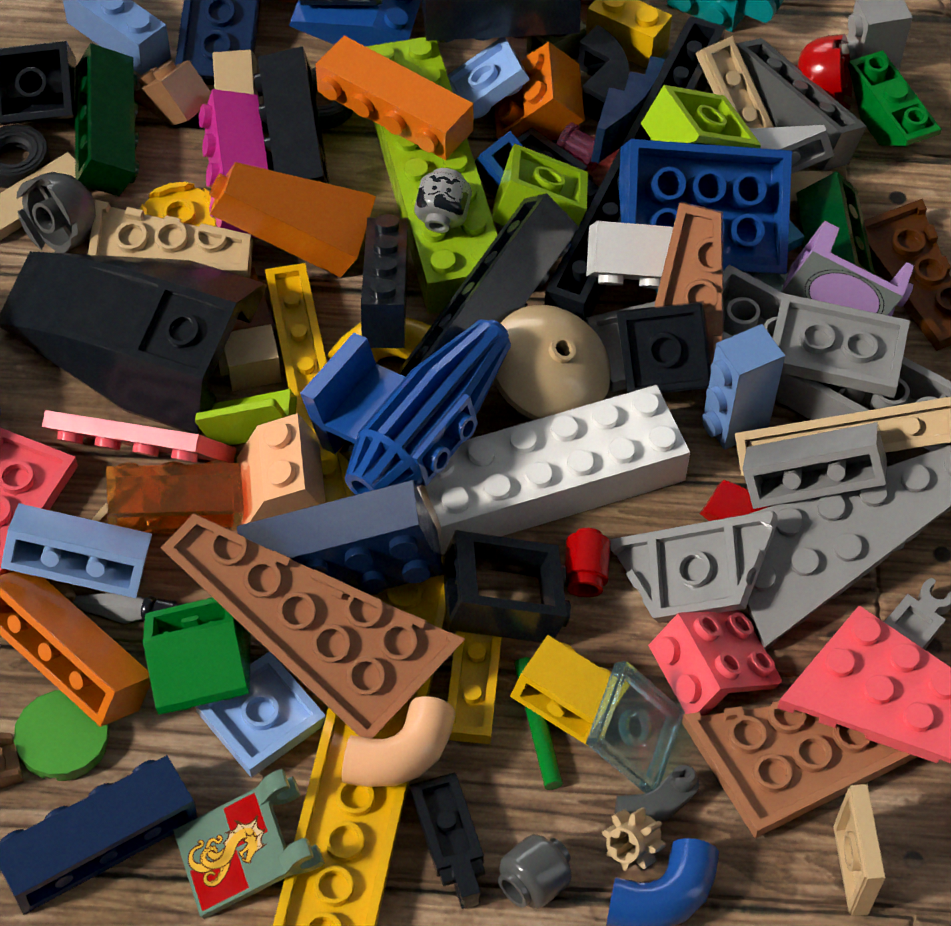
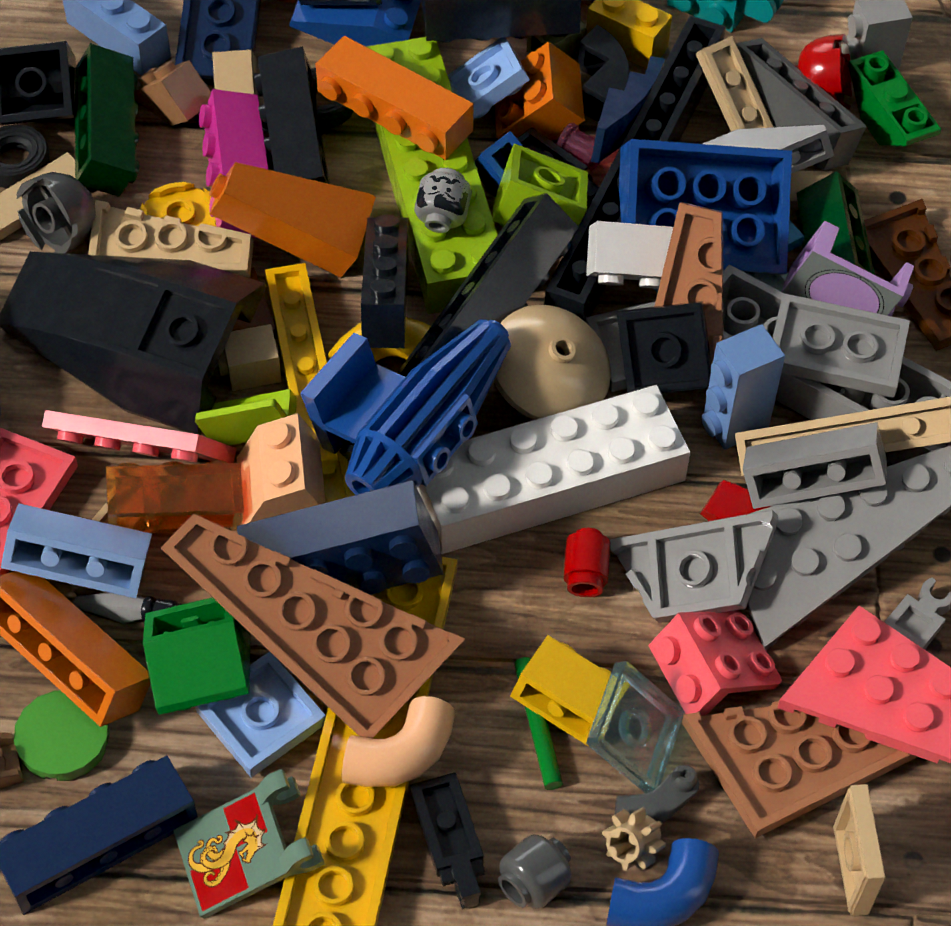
black window [442,530,571,643] -> none
yellow plate [448,631,502,744] -> none
lime slope [641,85,762,148] -> none

